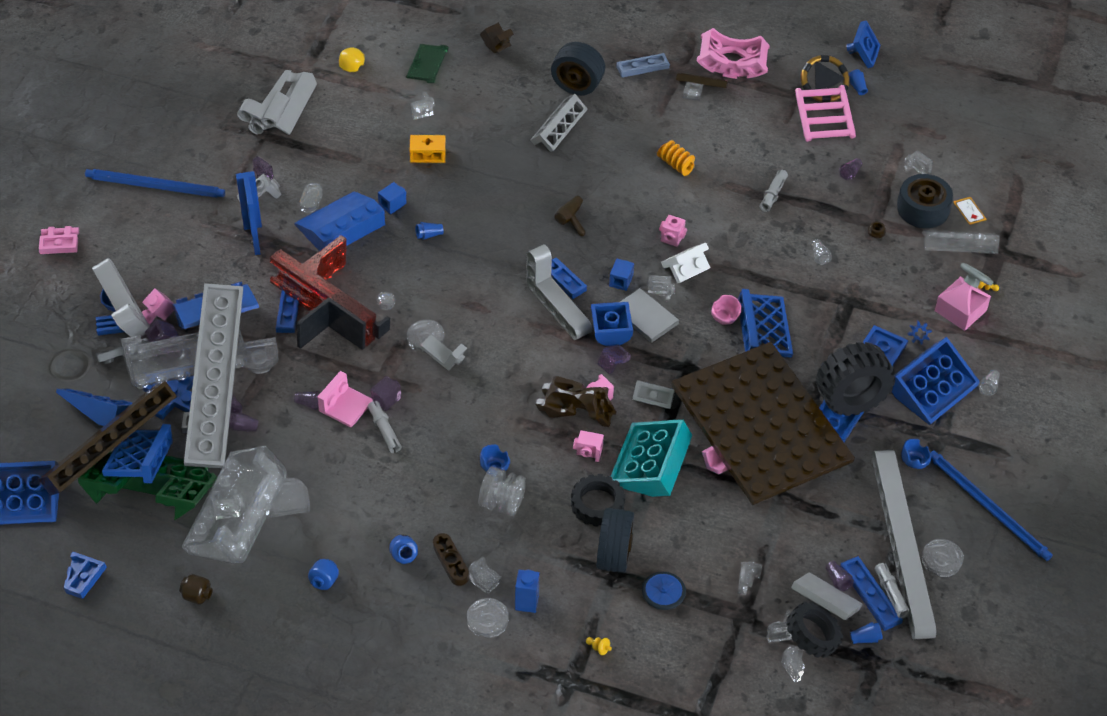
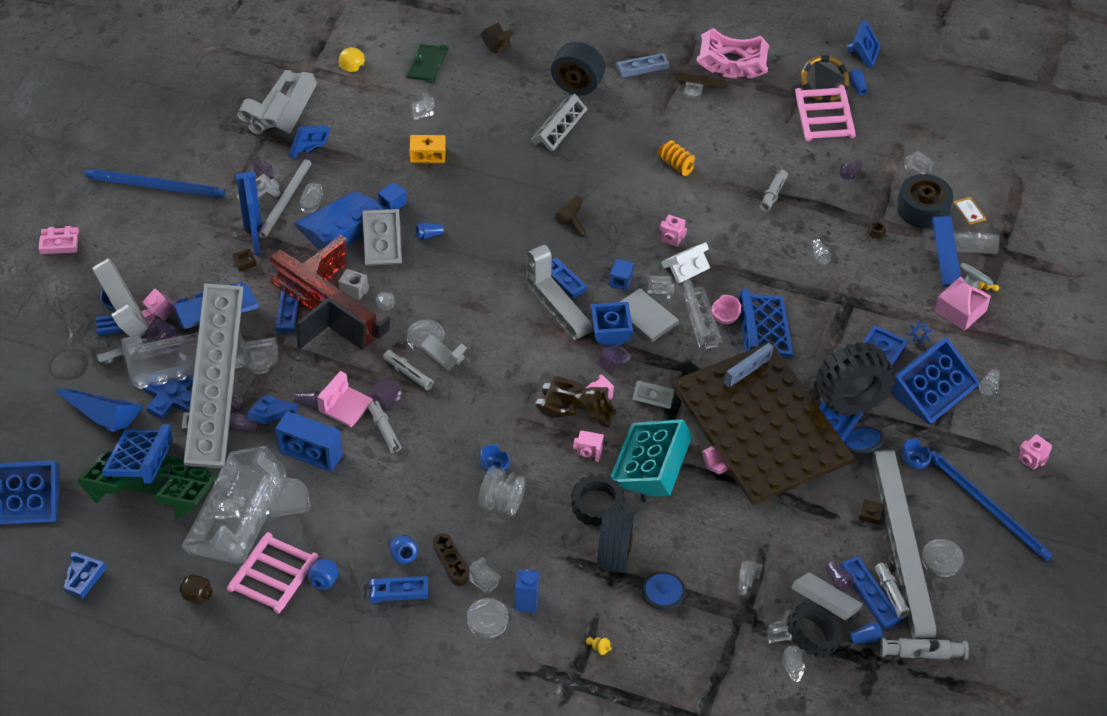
dark brown brick [38,381,177,495] -> none
none -> bright pink bar [226,532,319,614]
none -> dark brown plate [232,249,257,272]
none -> blue wing [247,395,298,424]
none -> light grey piece [258,159,311,239]
none -> blue brick [275,411,343,472]
none -> blue wing [288,126,331,159]
none -> light grey brick [338,269,369,300]
none -> light grey tile [362,209,402,266]
none -> blue plate [369,576,428,603]
none -> light grey pin [383,349,434,391]
none -> clear fence [682,280,722,349]
none -> sand blue tile [724,343,774,387]
none -> blue wheel [844,427,884,454]
none -> dark brown plate [859,499,884,525]
none -> light grey piece [880,638,969,660]
none -> blue tile [932,216,961,287]
none -> bright pink brick [1018,434,1052,470]

